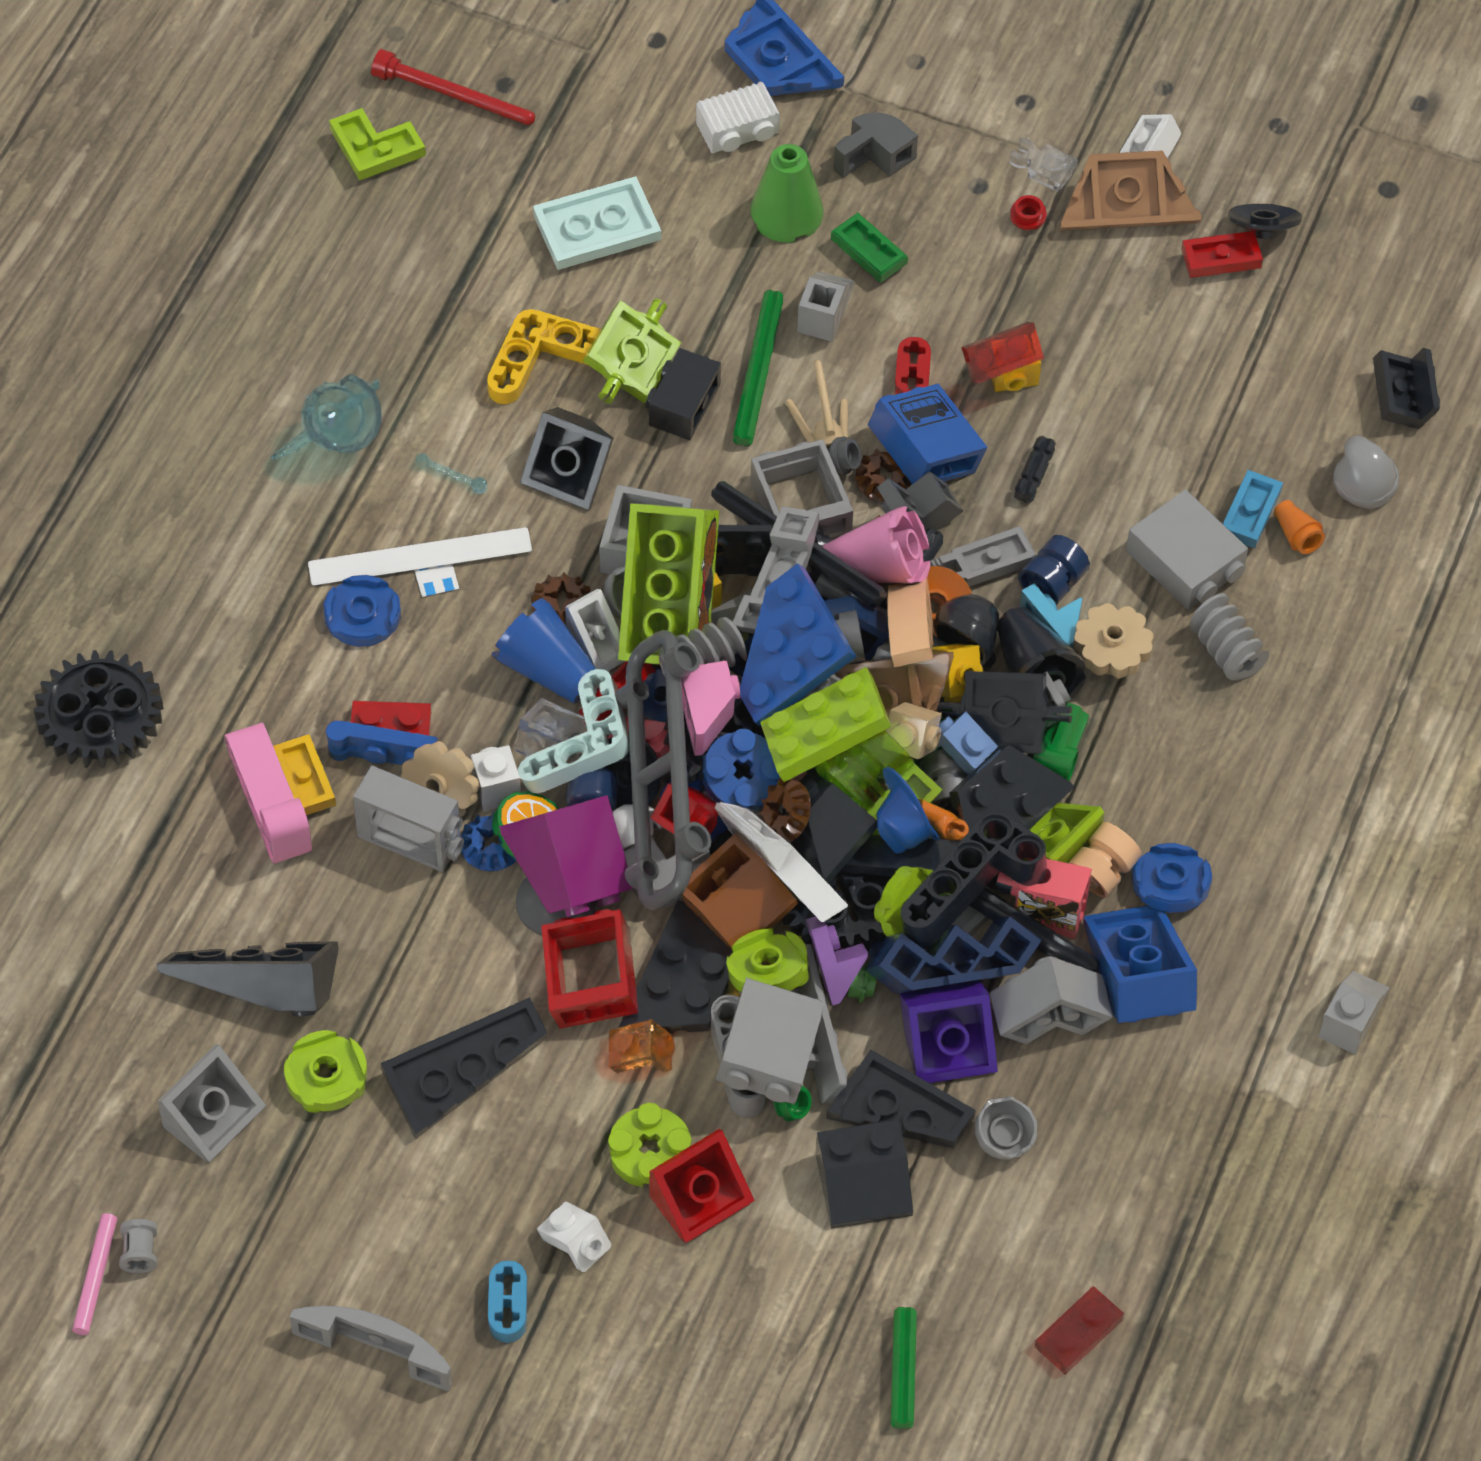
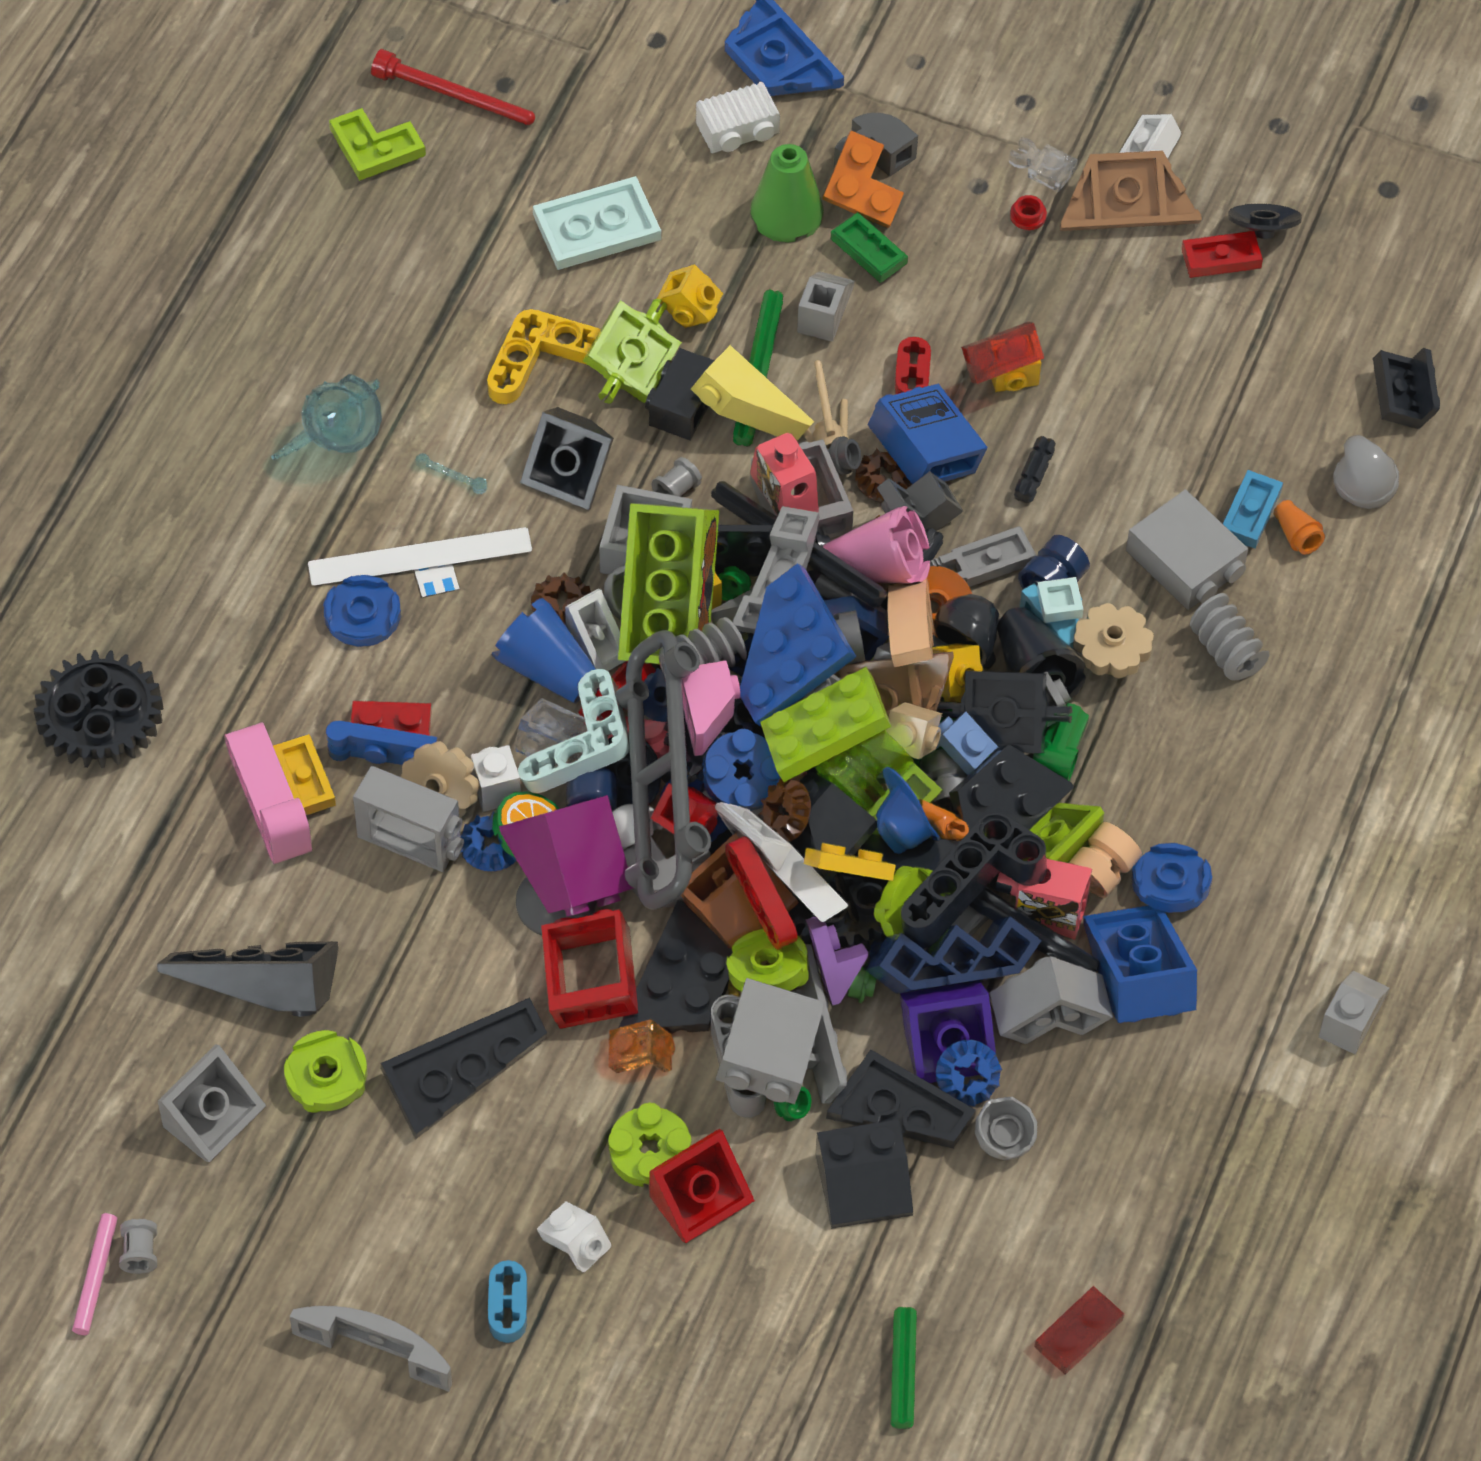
none -> light grey bush [651,457,702,497]
none -> yellow brick [656,264,723,328]
none -> light yellow slope [691,345,814,441]
none -> green plate [718,566,752,602]
none -> red beam [725,836,798,950]
none -> coral torso [750,433,819,516]
none -> yellow plate [803,843,896,881]
none -> orange plate [821,130,904,228]
none -> blue gear [936,1040,1002,1106]
none -> light aqua plate [1037,577,1084,623]

